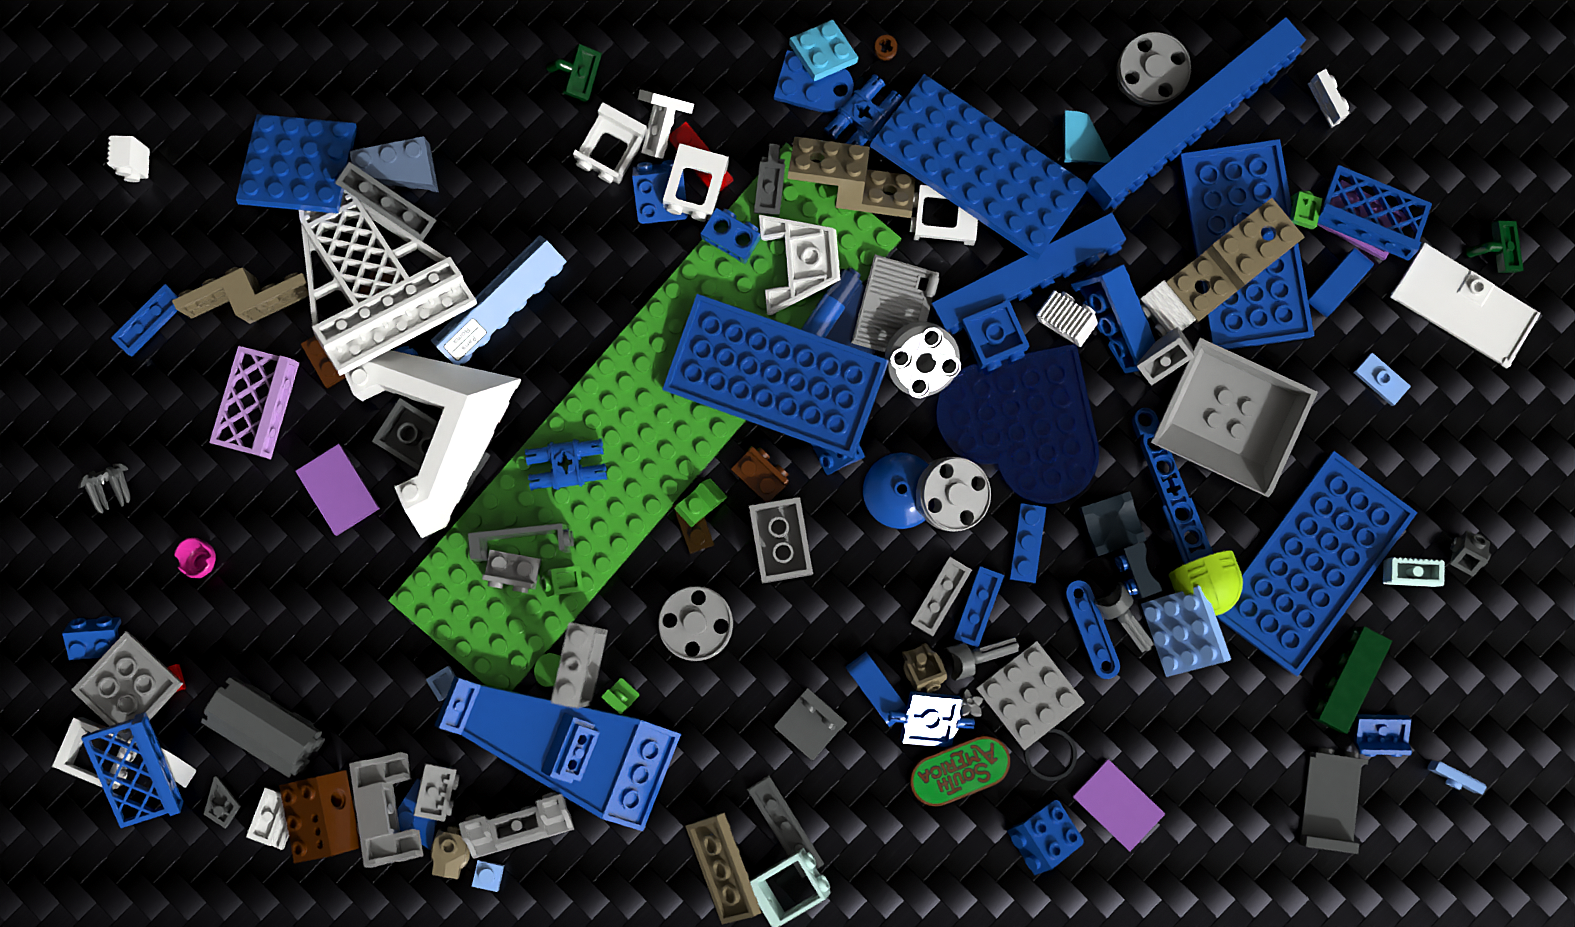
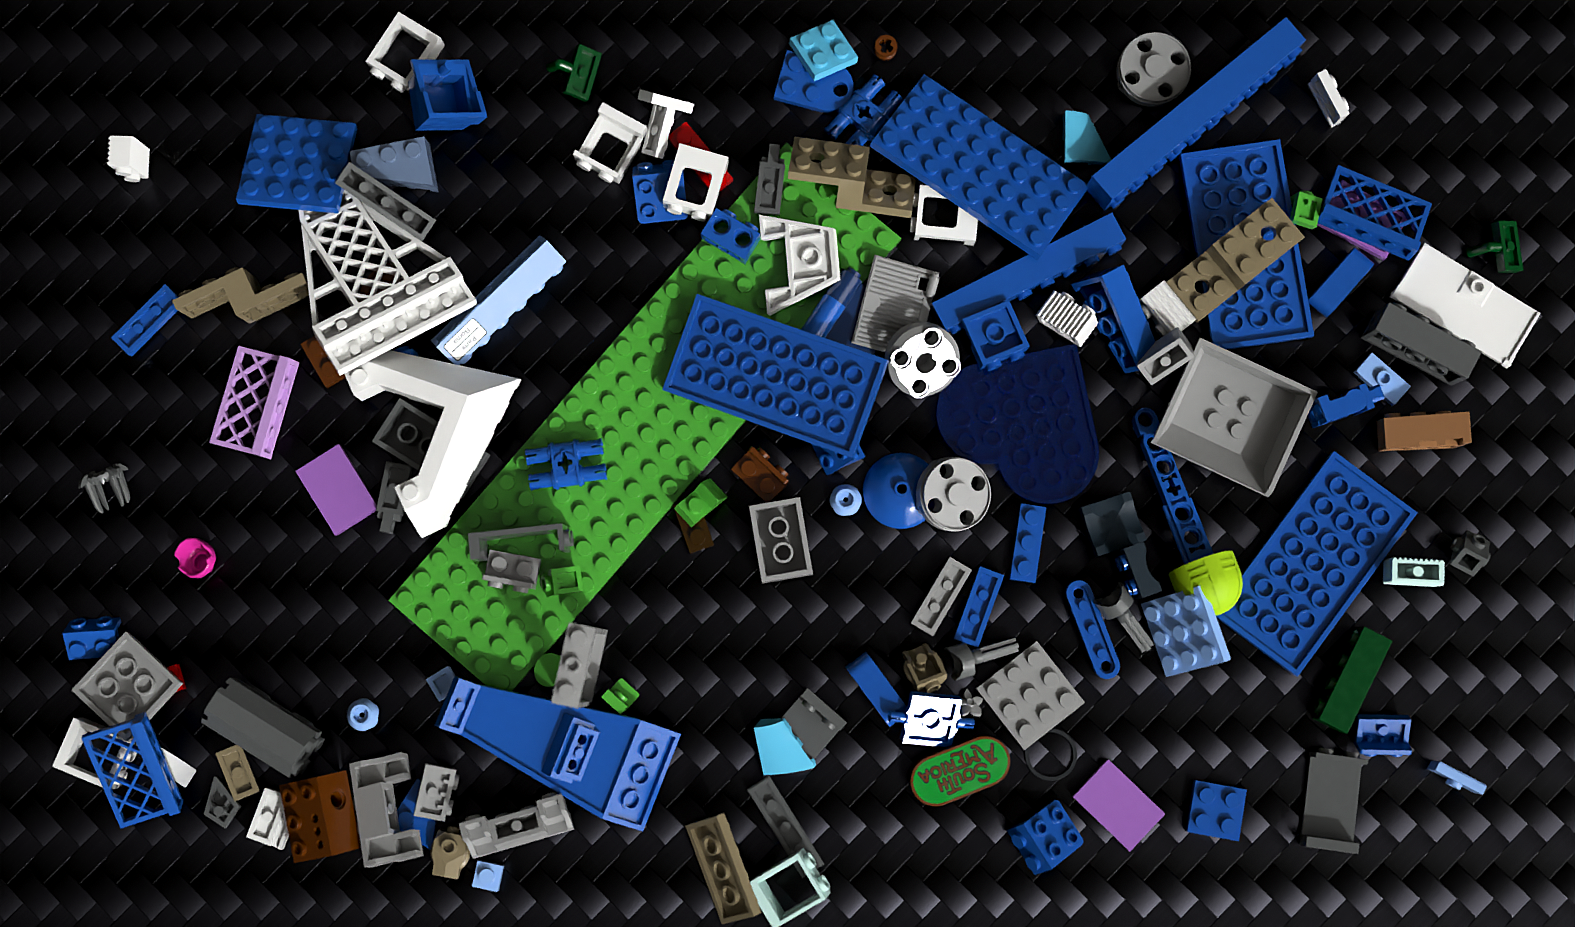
light grey piece [658,586,733,661] -> none
none -> dark tan plate [215,745,260,802]
none -> light blue plate [347,698,379,731]
none -> white window [366,12,445,93]
none -> dark grey hinge [376,461,413,534]
none -> blue piece [408,59,487,131]
none -> medium azure slope [754,718,816,775]
none -> light blue plate [830,484,862,516]
none -> blue plate [1186,780,1247,841]
none -> blue hips [1308,383,1385,428]
none -> dark grey brick [1361,303,1482,386]
none -> medium nougat wedge [1376,411,1472,451]

